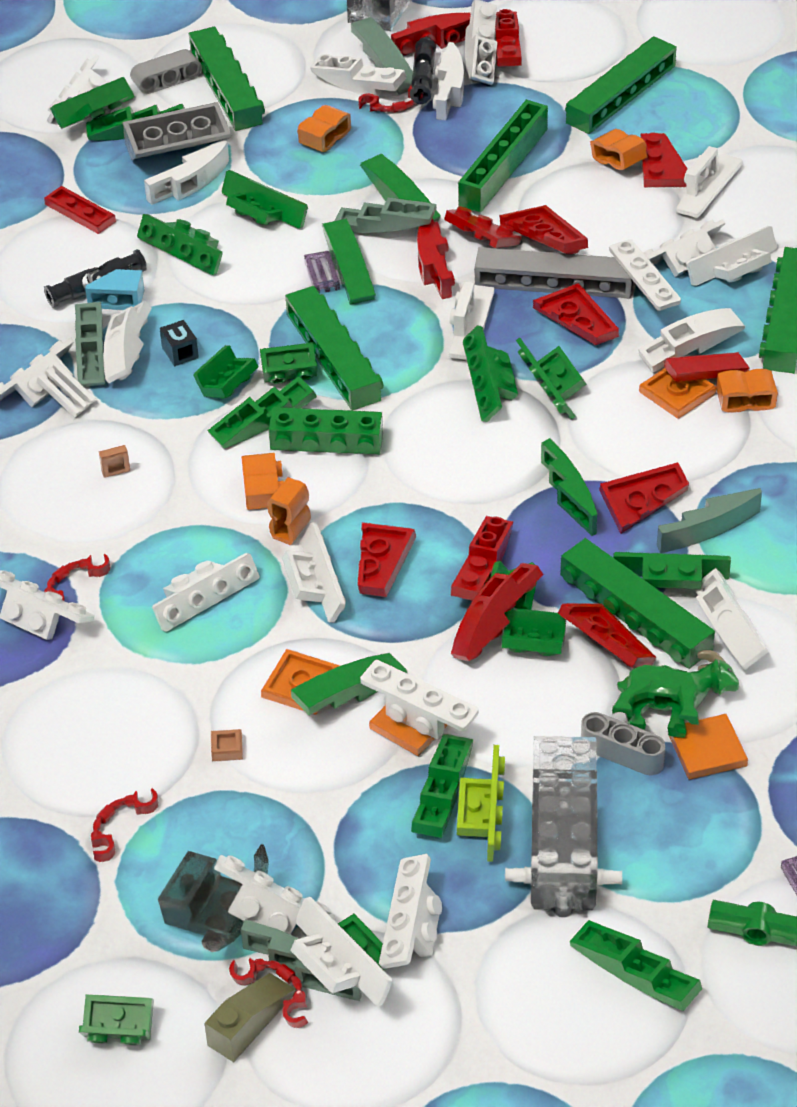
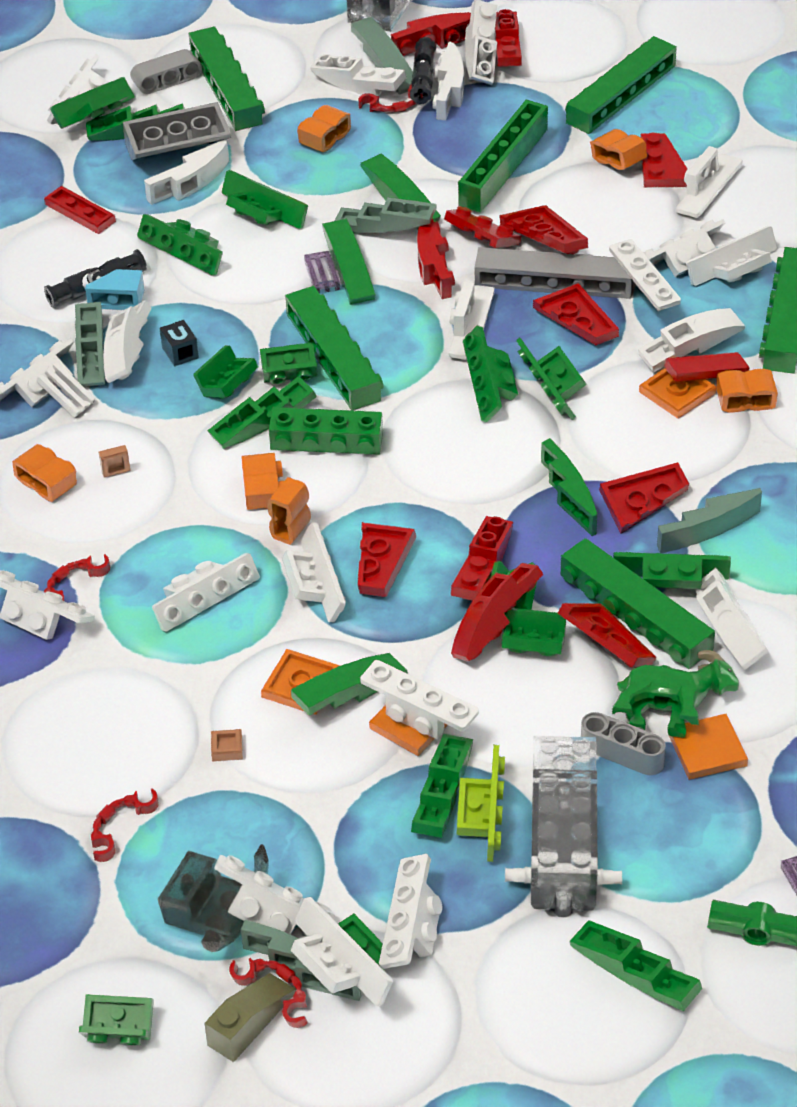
none -> orange brick [12,444,77,502]

